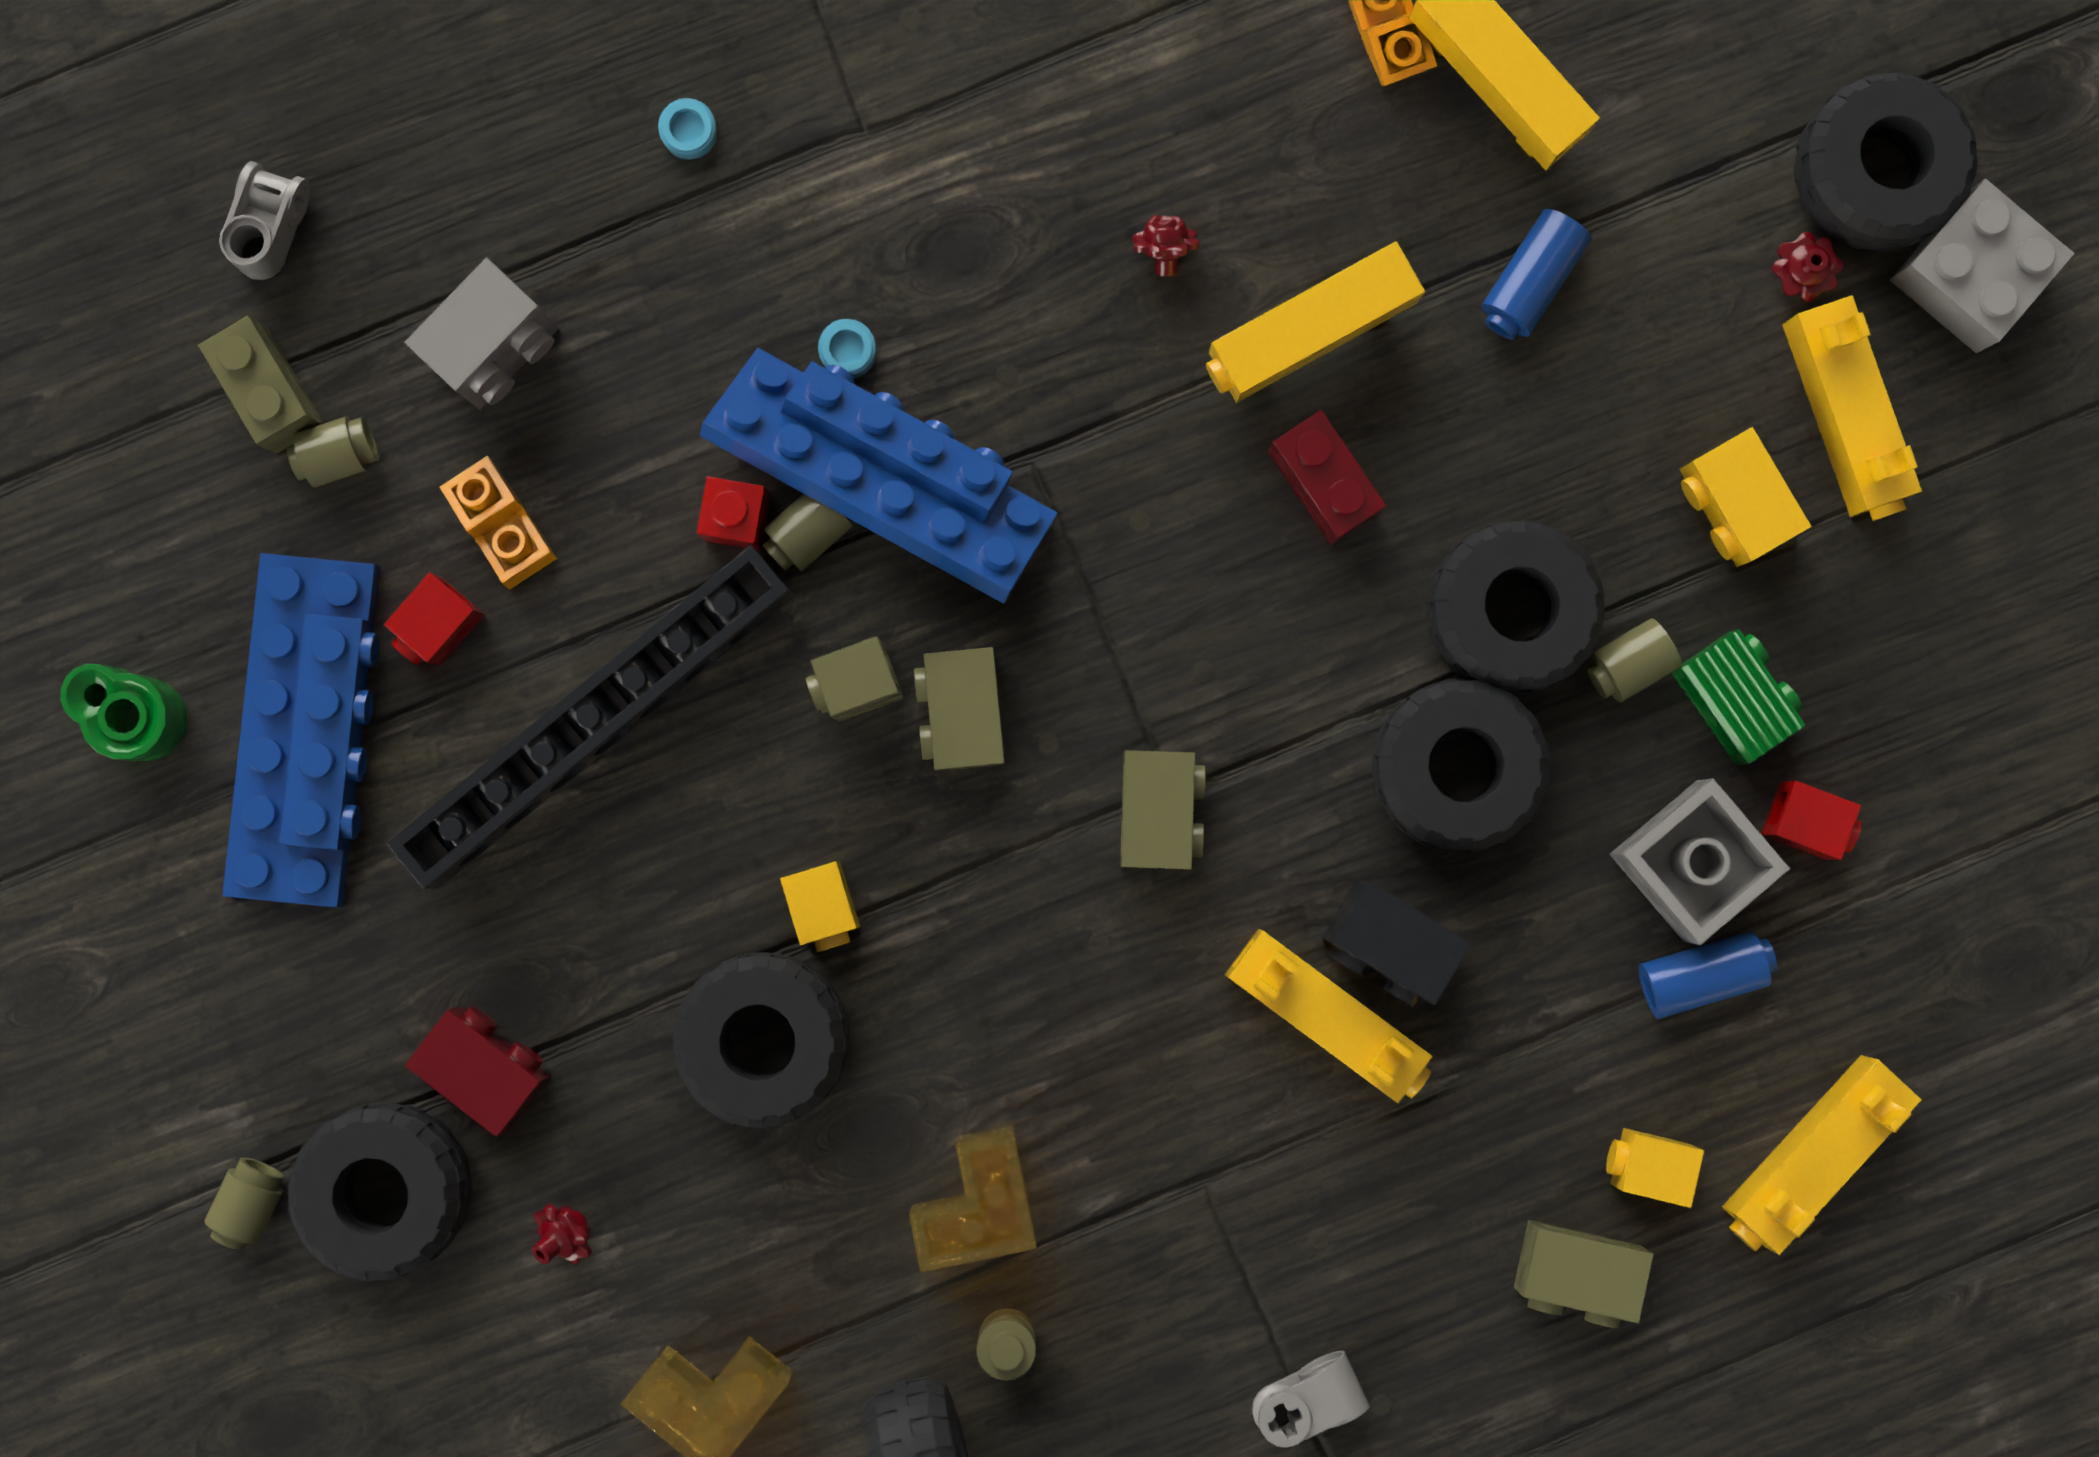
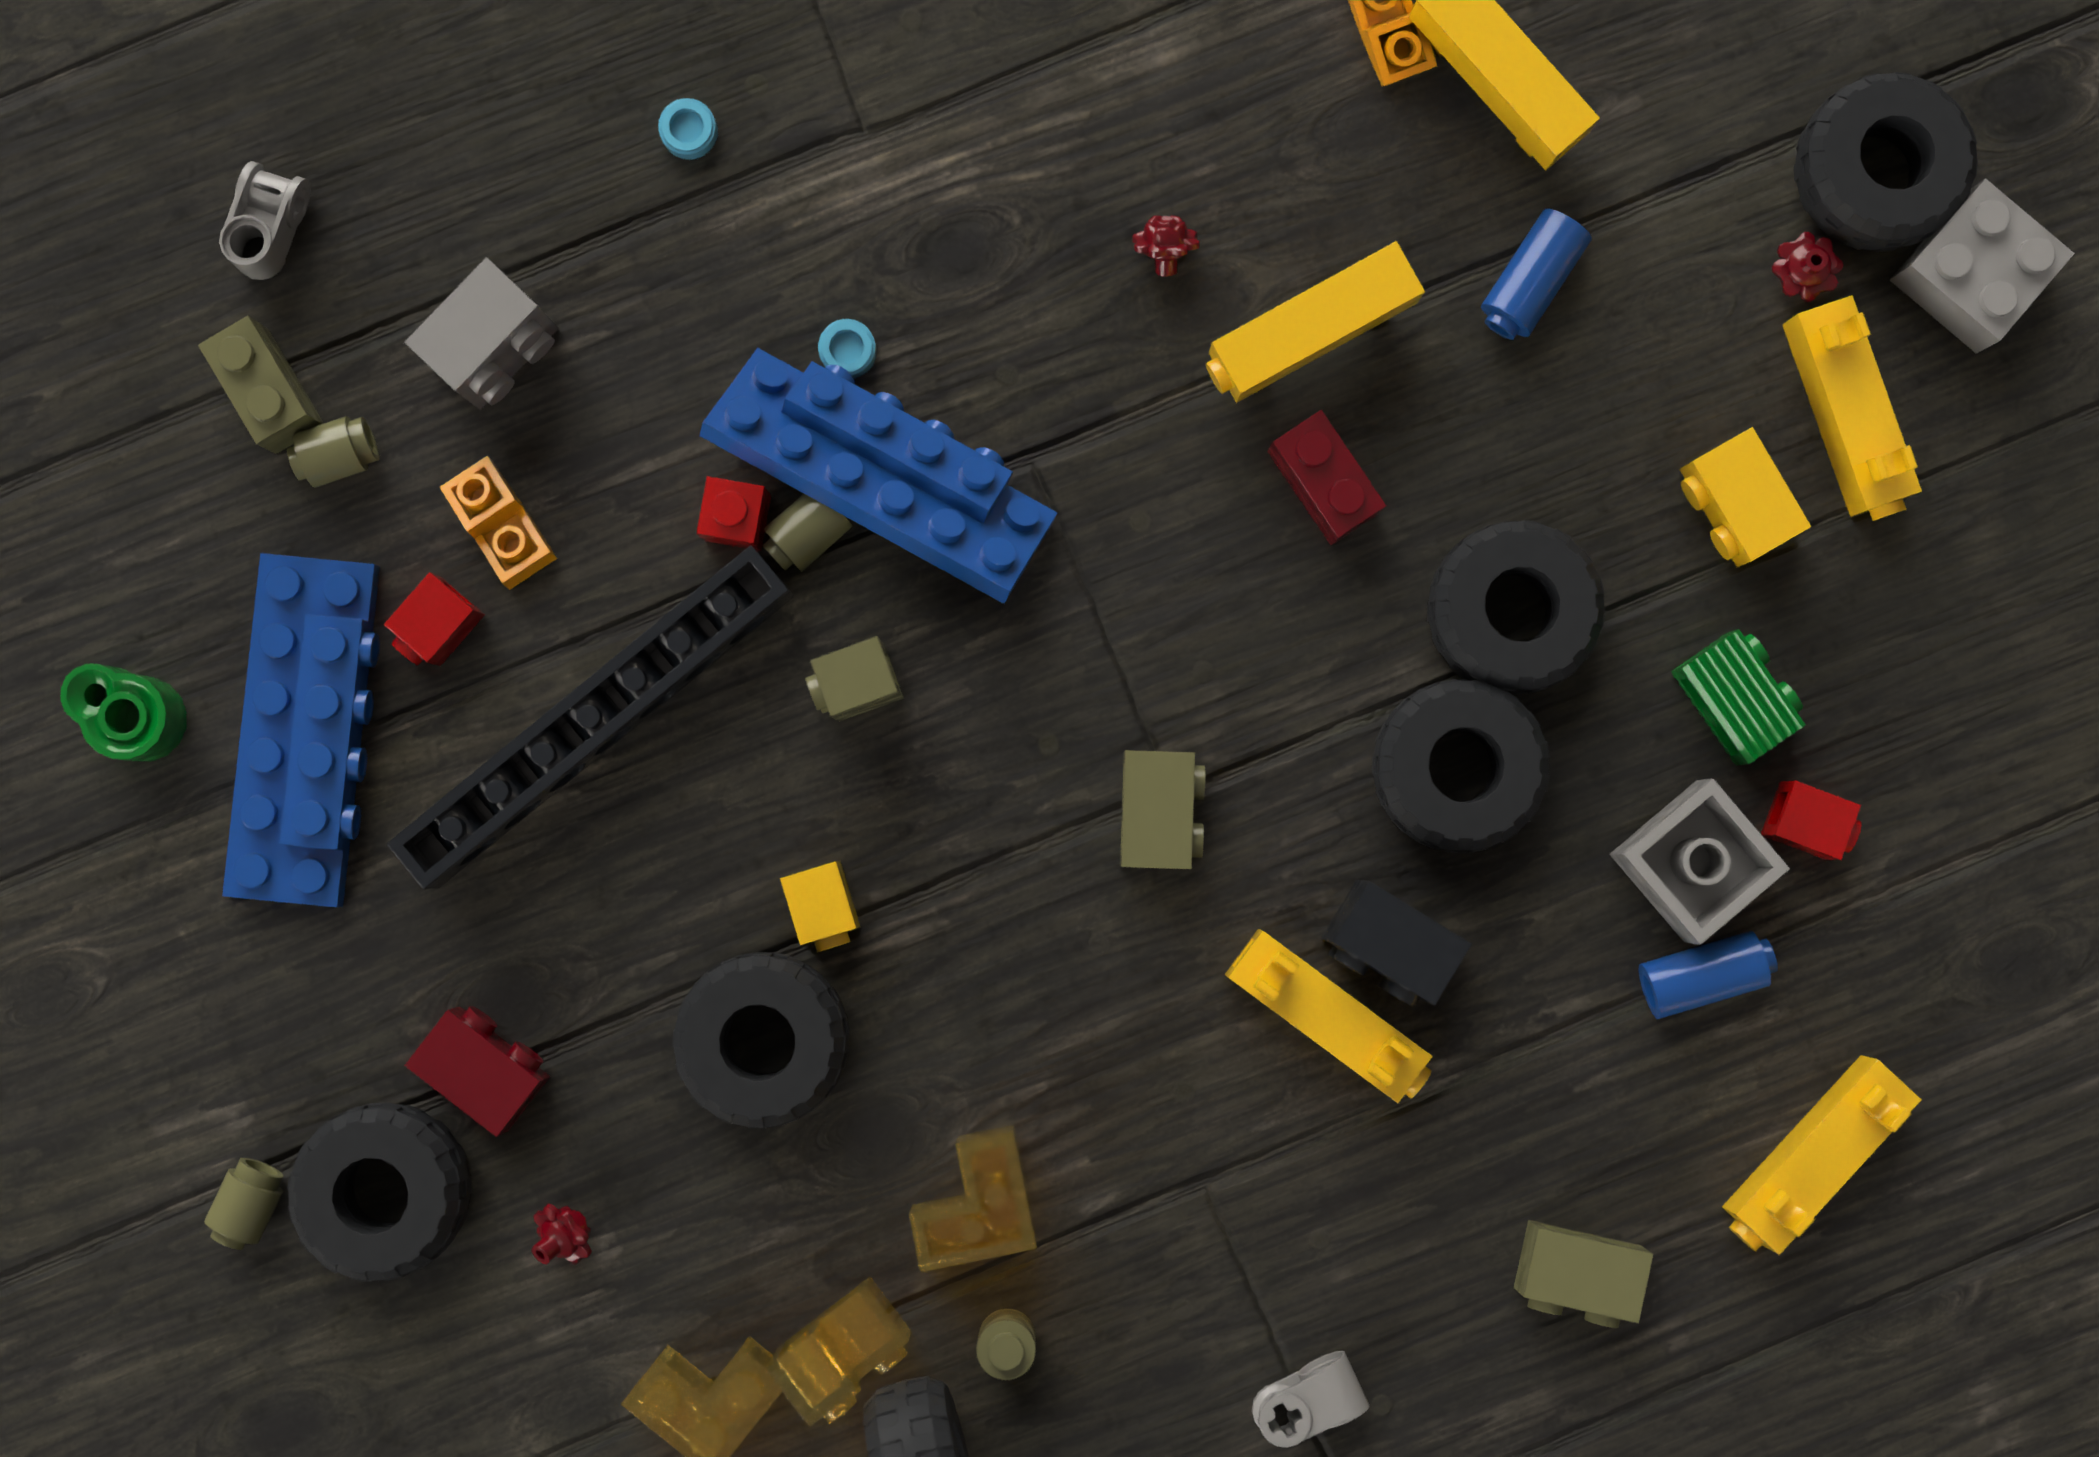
olive brick [914,647,1005,771] -> none
olive brick [1587,618,1682,703] -> none
yellow brick [1606,1128,1704,1208] -> none
none -> clear yellow brick [766,1276,912,1427]

